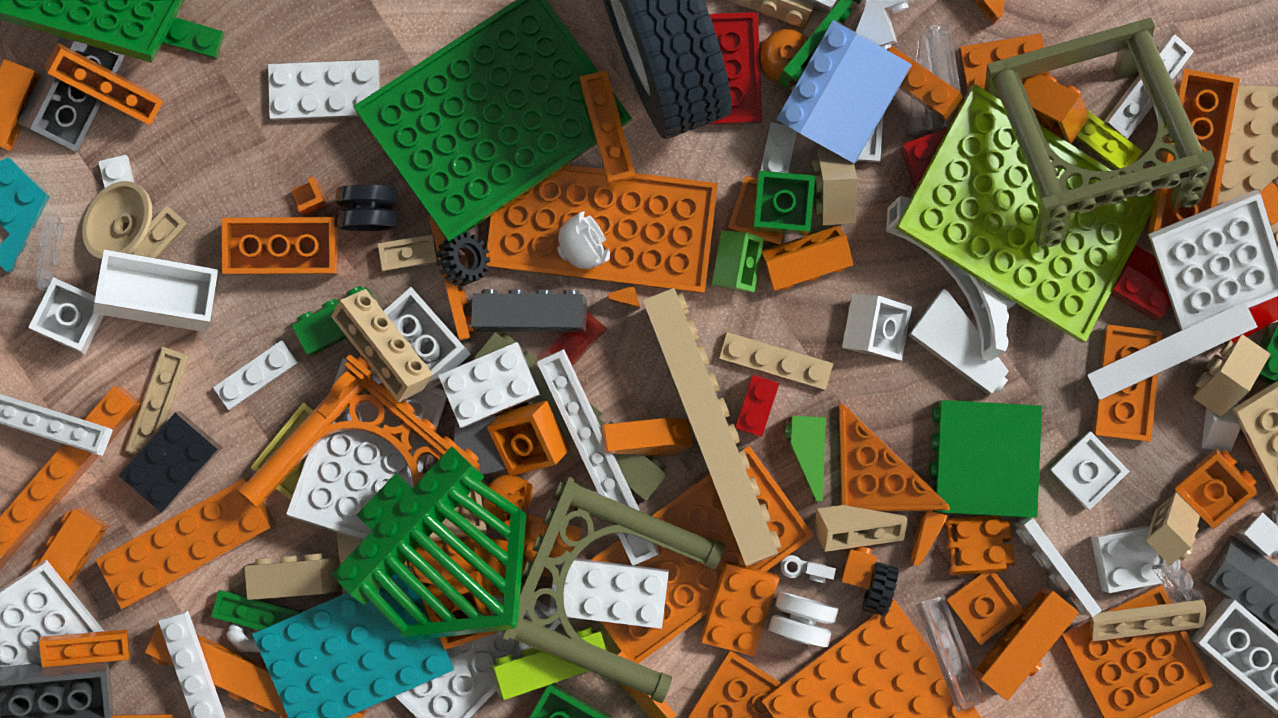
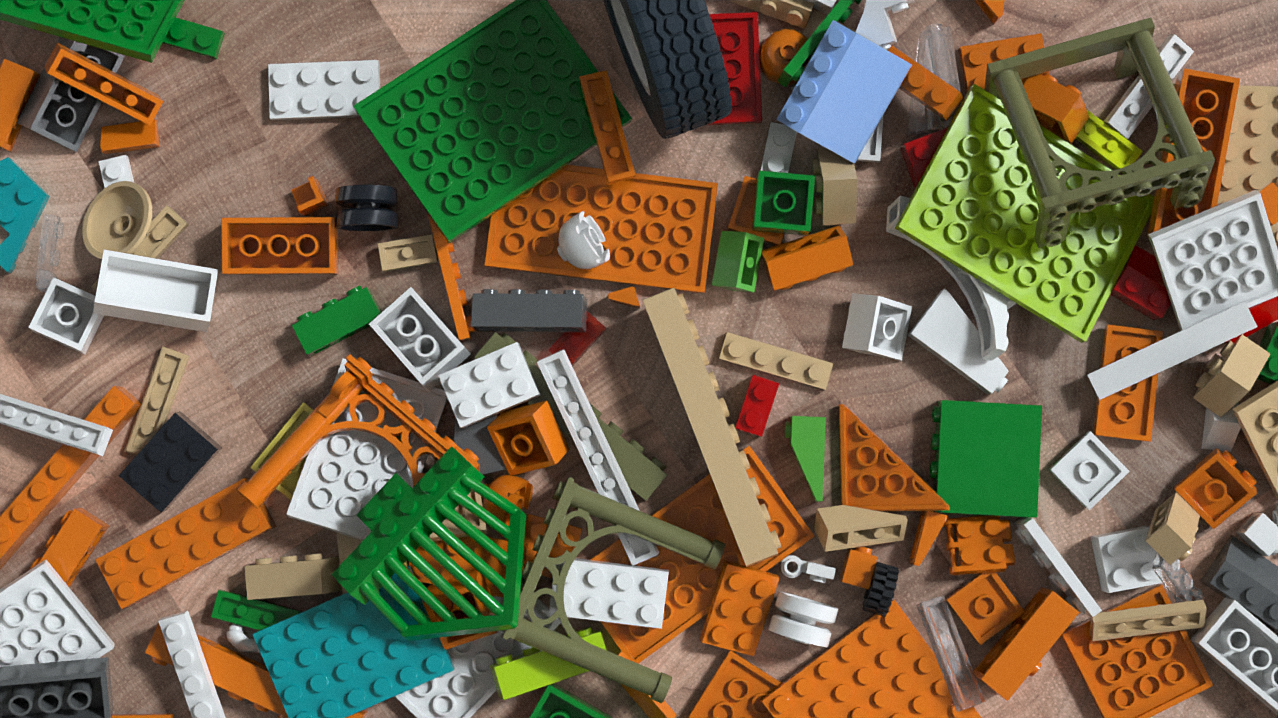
orange plate [39,629,130,667] -> none
white plate [213,340,299,410] -> none
tan brick [331,289,433,402] -> none
black tyre [436,232,490,286] -> none
orange slope [601,418,693,456] -> none
none -> orange slope [100,119,160,154]

